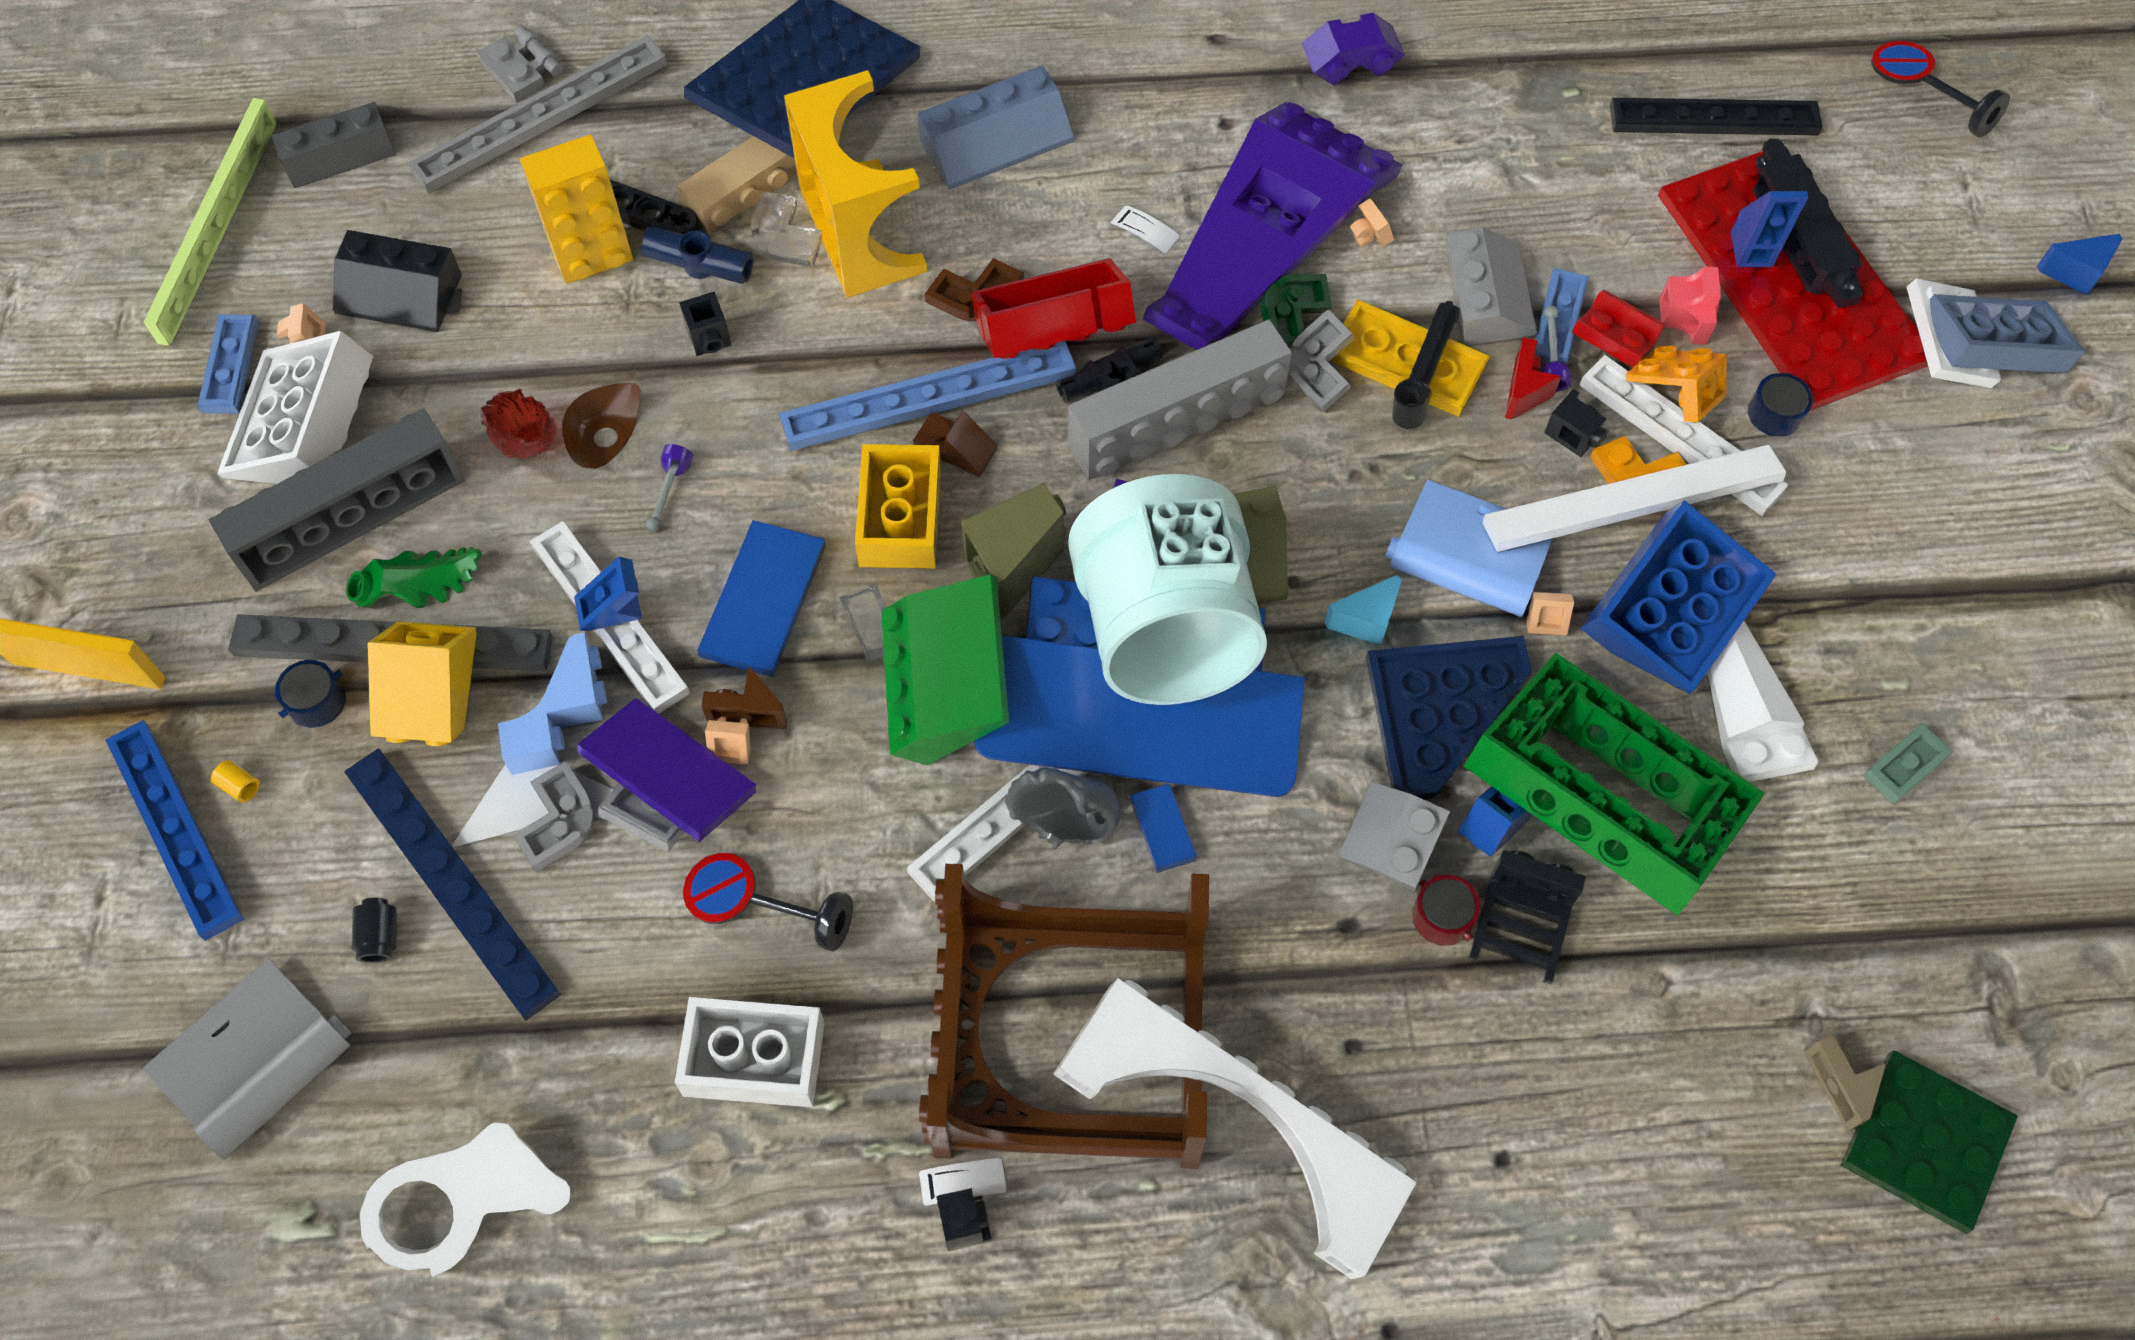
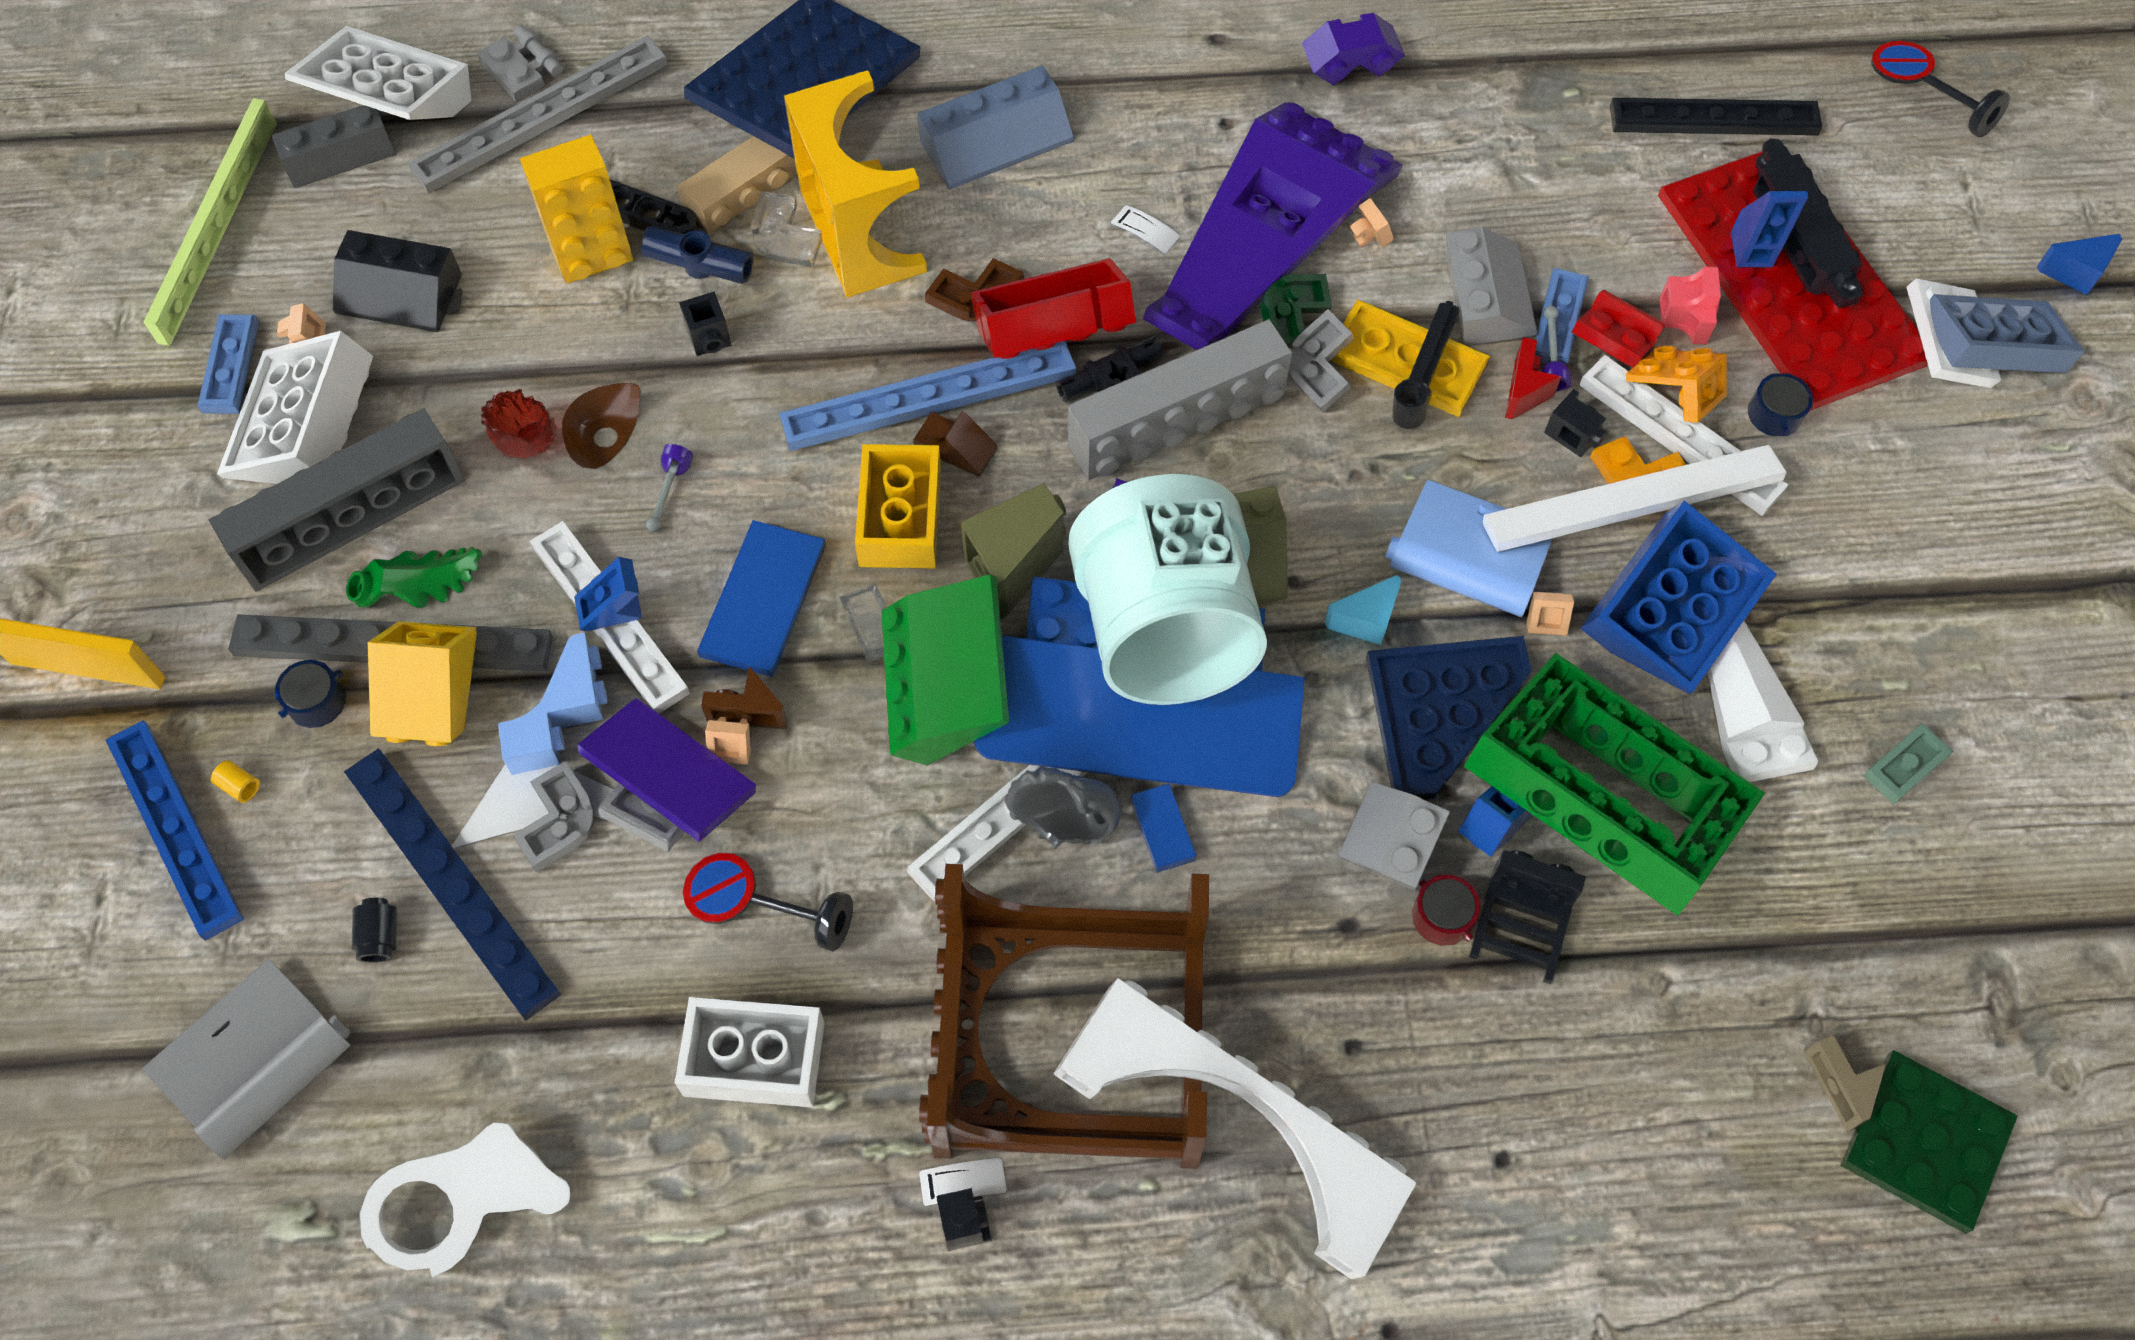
none -> white slope [285,26,472,120]

